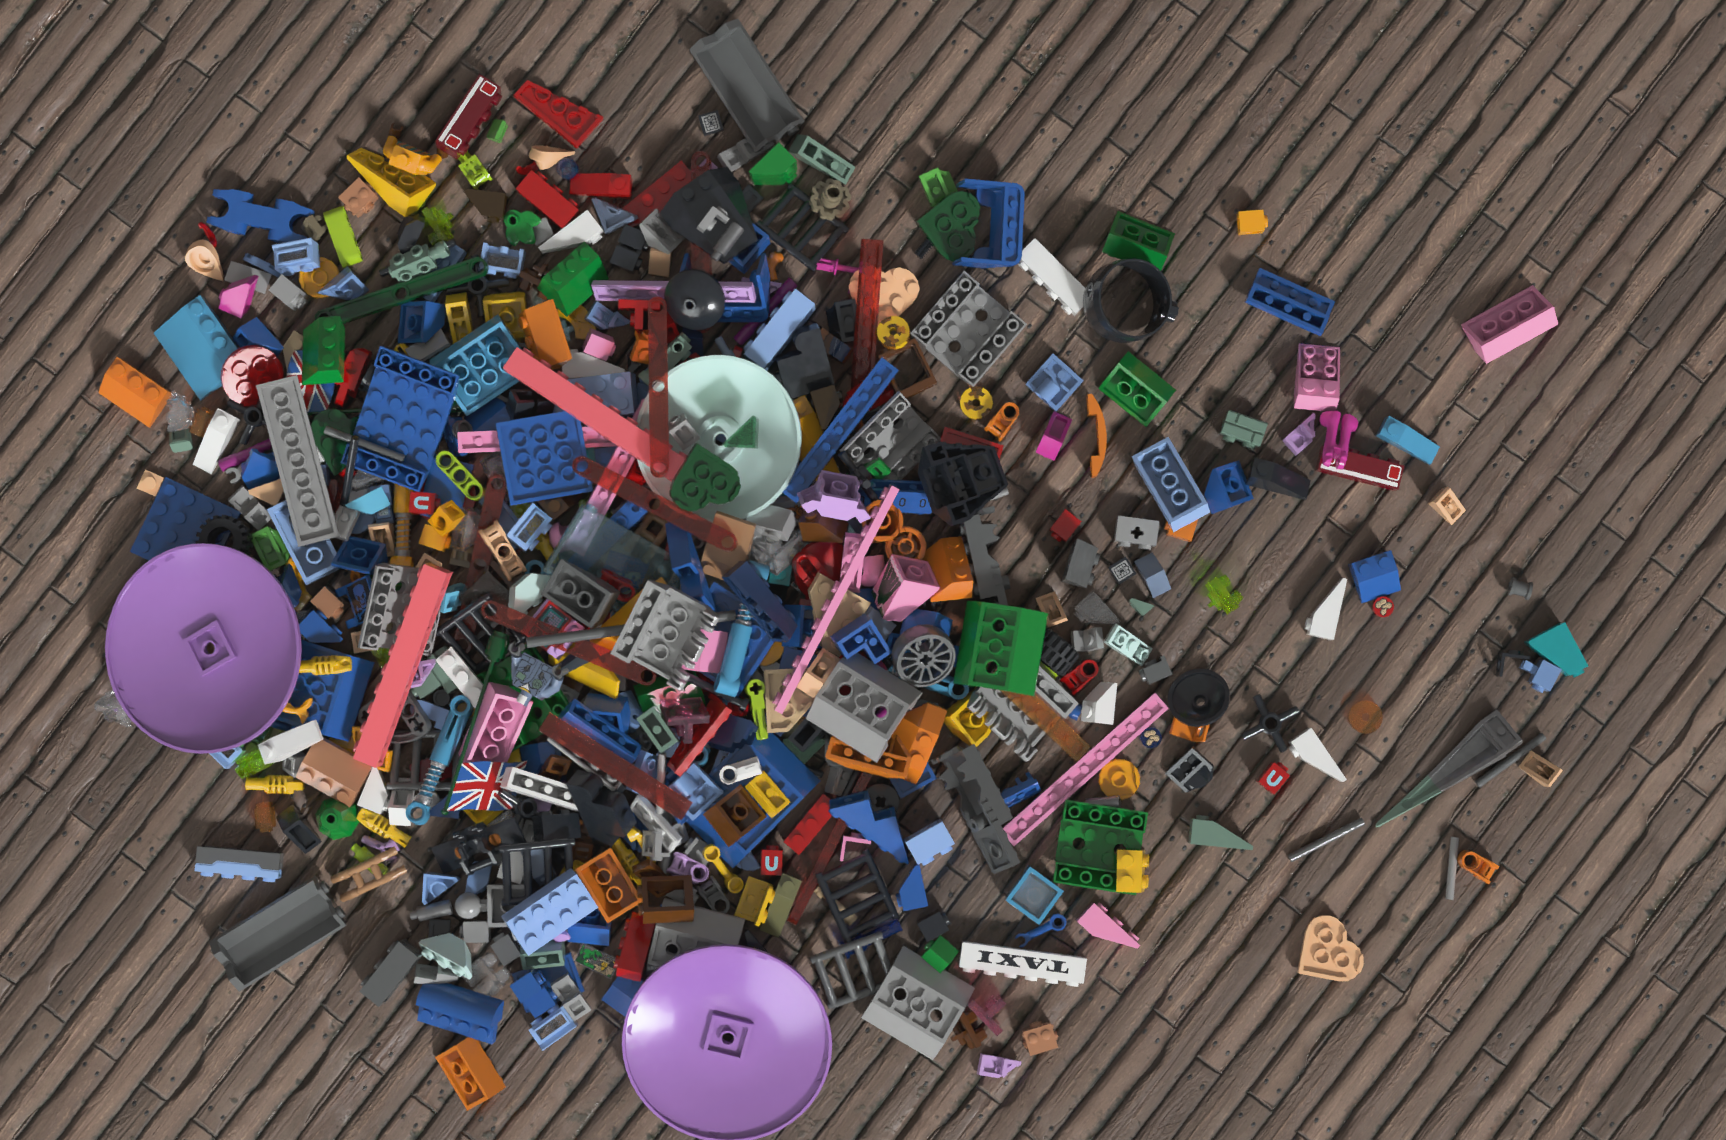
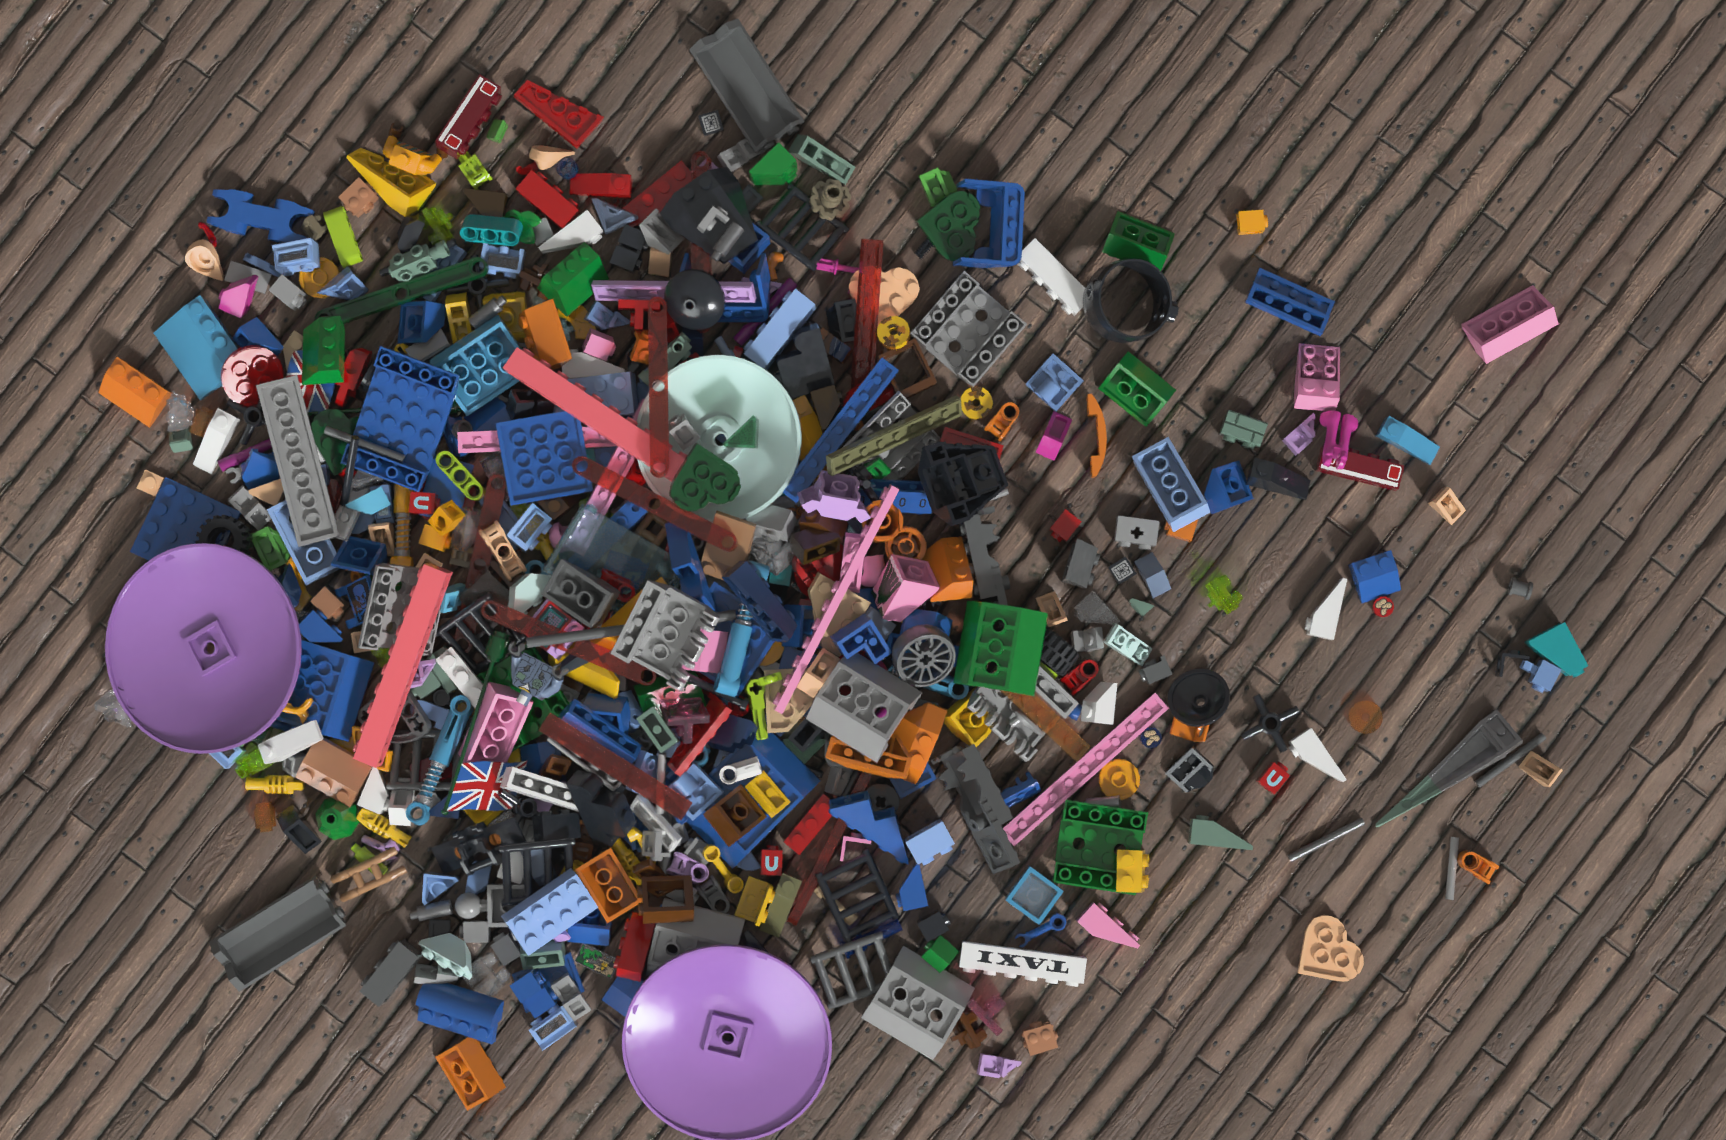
piece [195,845,284,882] -> none
yellow hinge [299,655,352,675] -> none
none -> teal beam [460,214,523,246]
none -> flat silver cylinder [468,296,507,329]
none -> lime bar [758,672,783,686]
none -> dark brown slope [791,528,841,565]
none -> olive tile [826,395,962,476]
none -> light grey bar [1008,710,1044,737]

